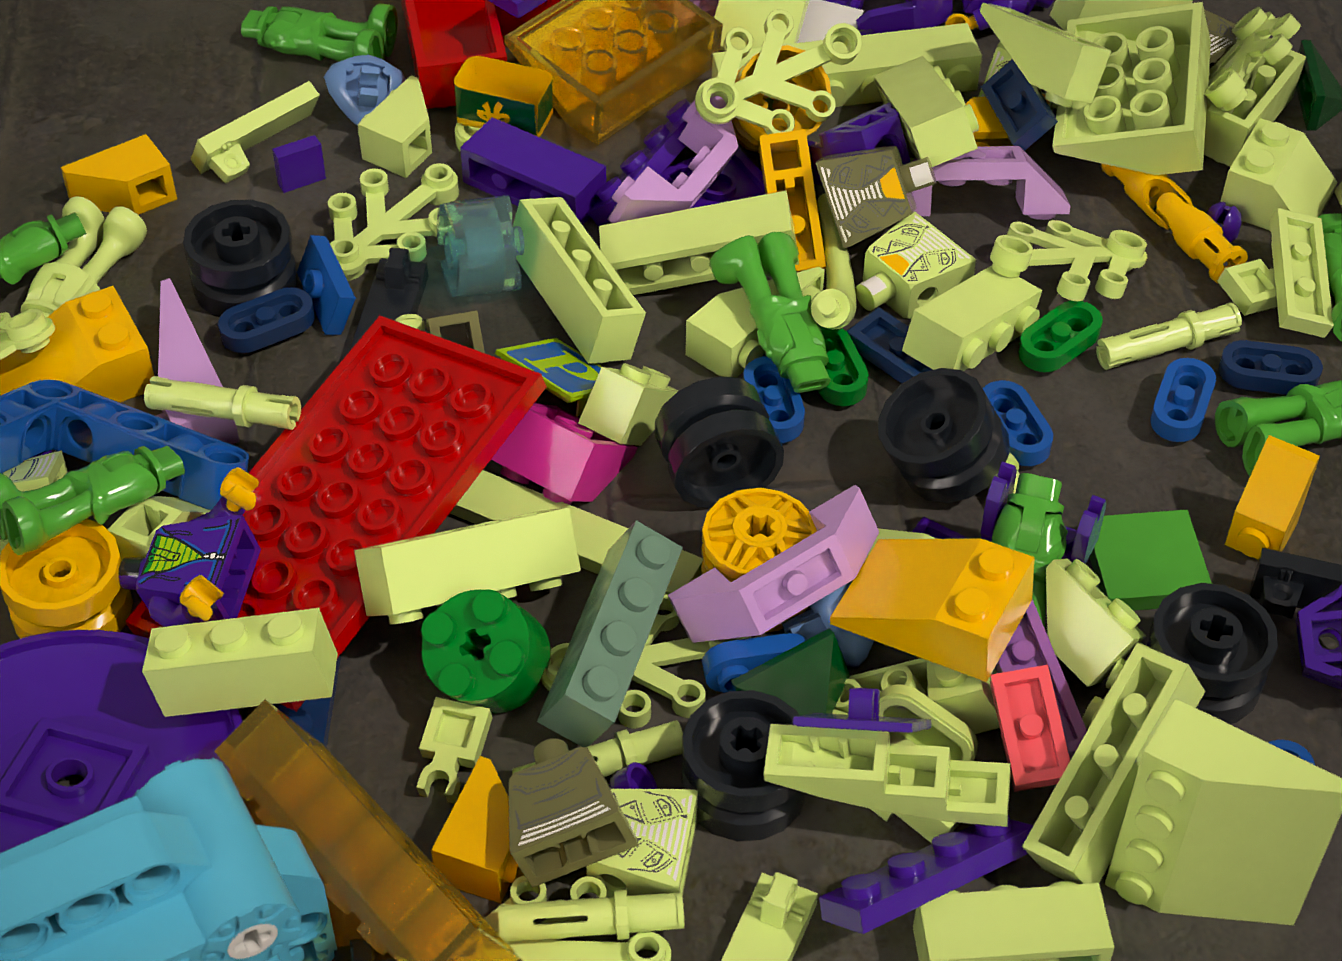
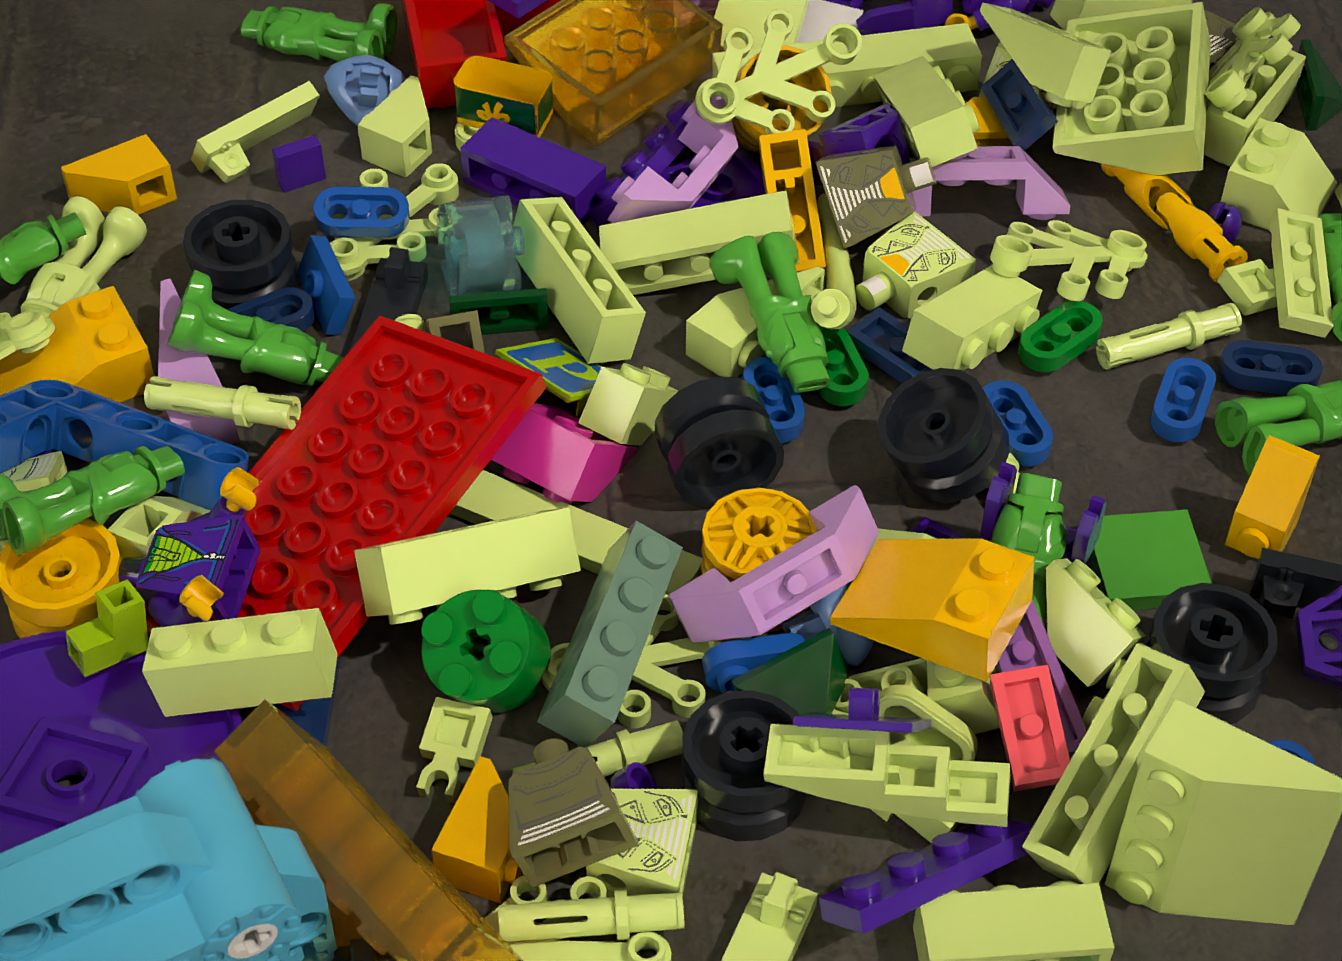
none -> lime piece [66,579,149,677]
none -> bright green piece [167,270,344,387]
none -> blue plate [313,187,410,238]
none -> dark green slope [449,288,549,335]

